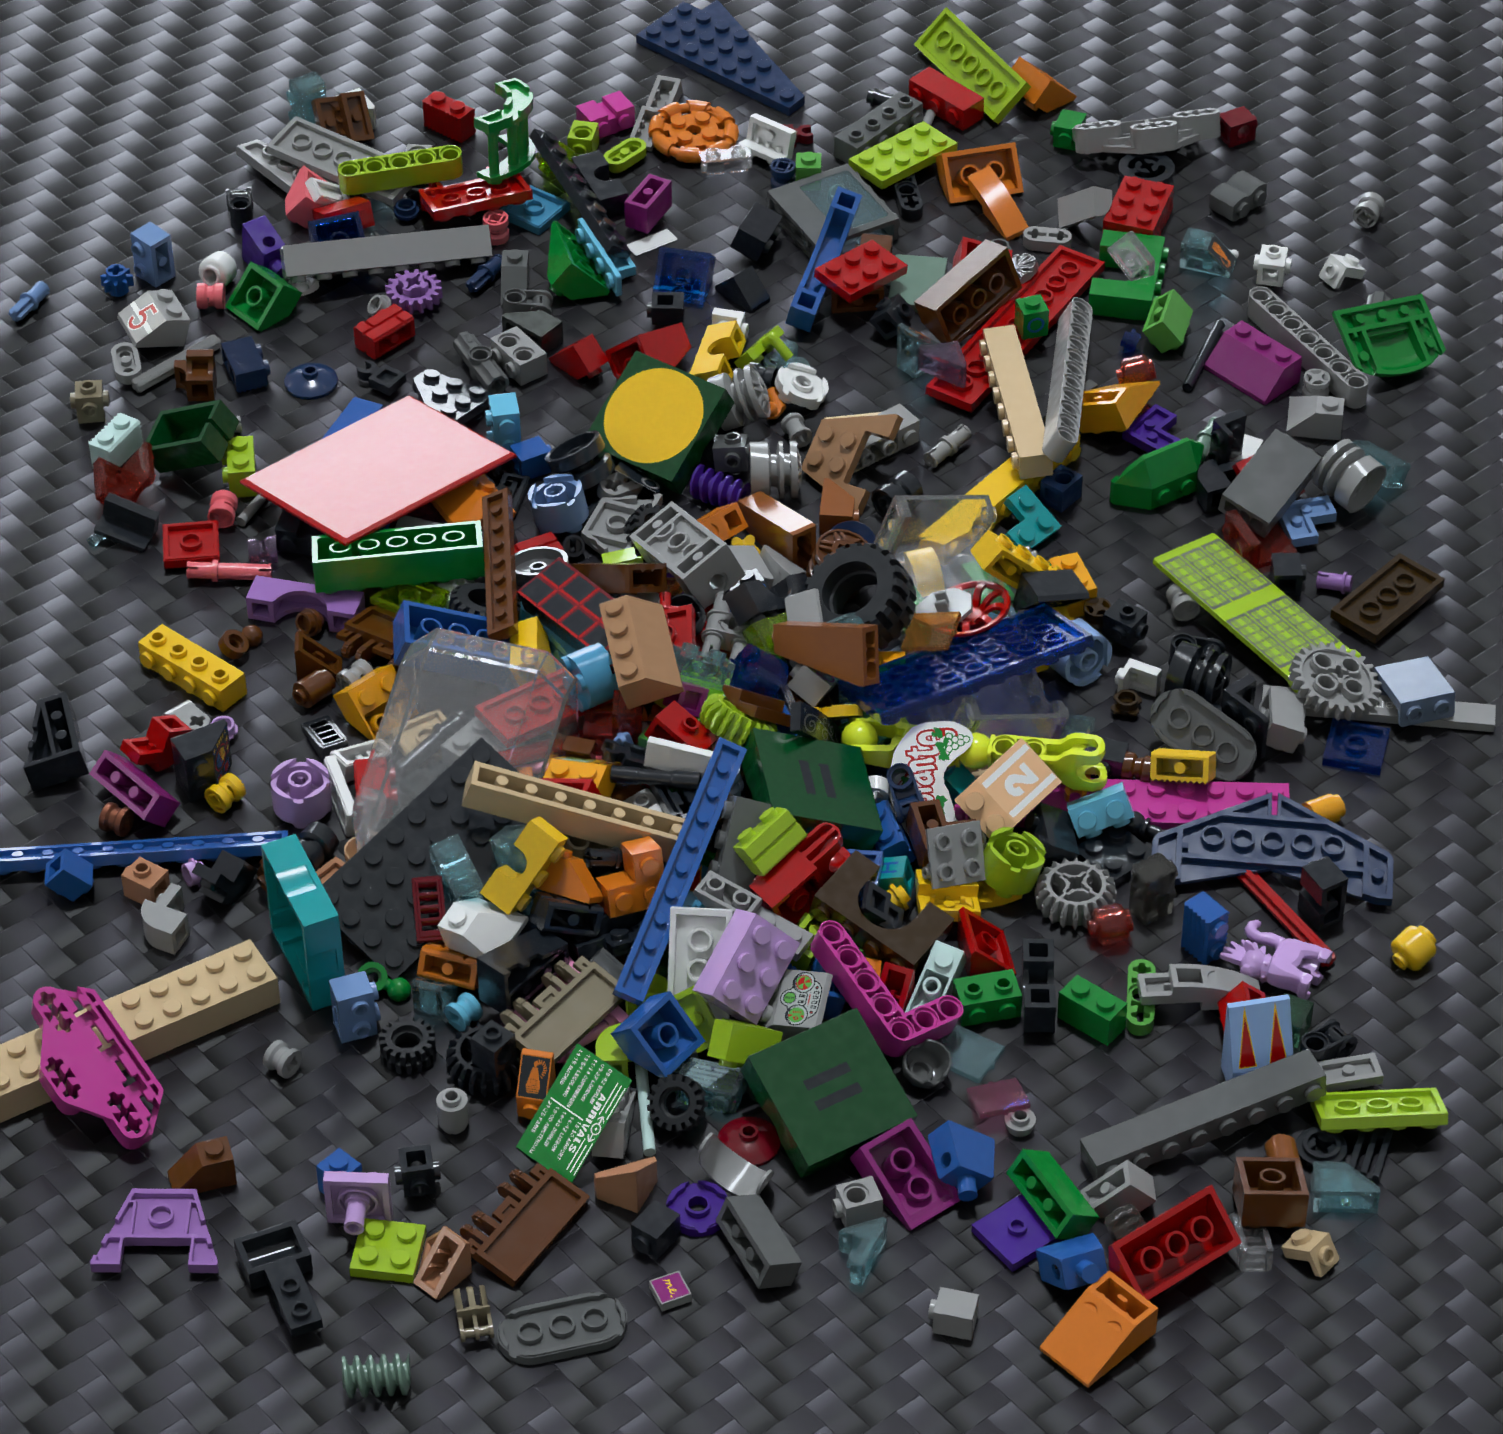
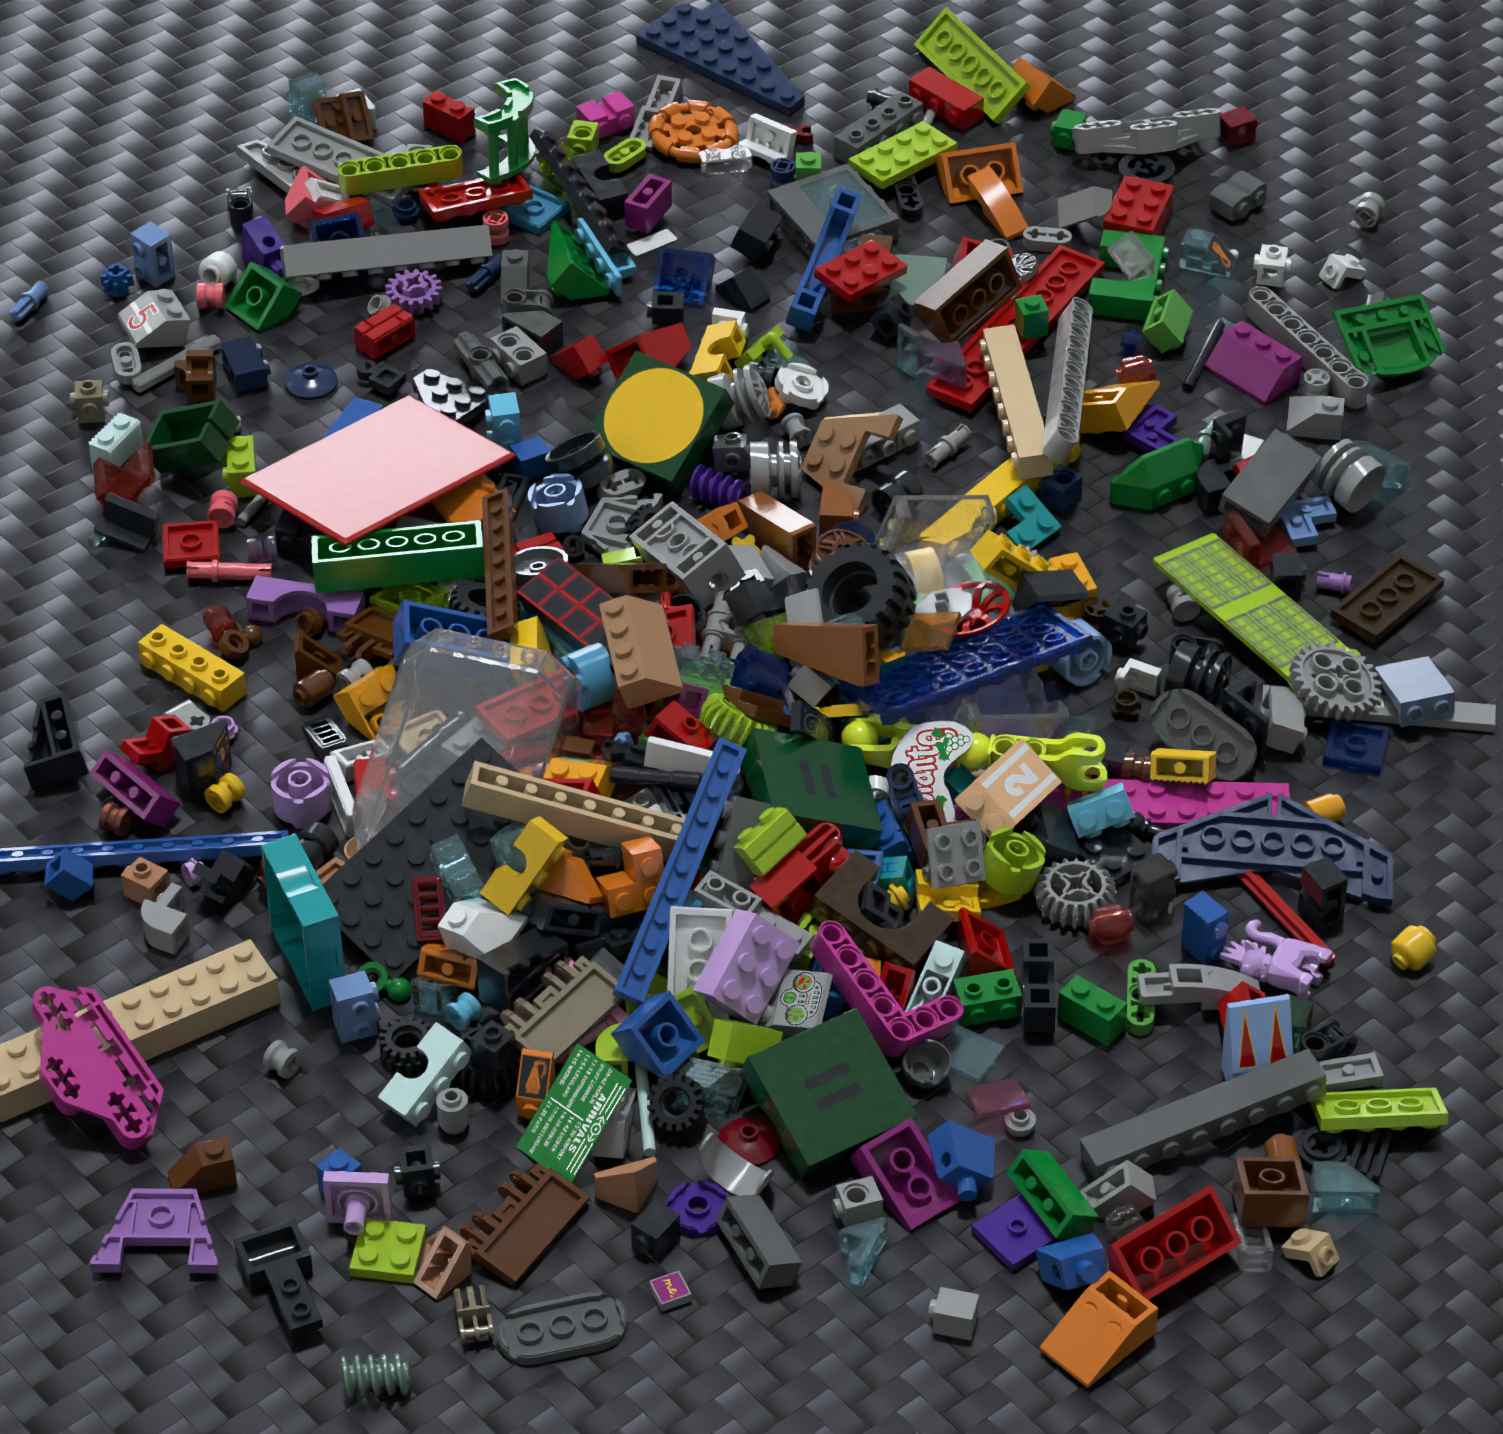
black sticker [615,462,664,493] -> none
none -> clear red wheel [203,605,239,643]
none -> light aqua arch [378,1022,472,1127]

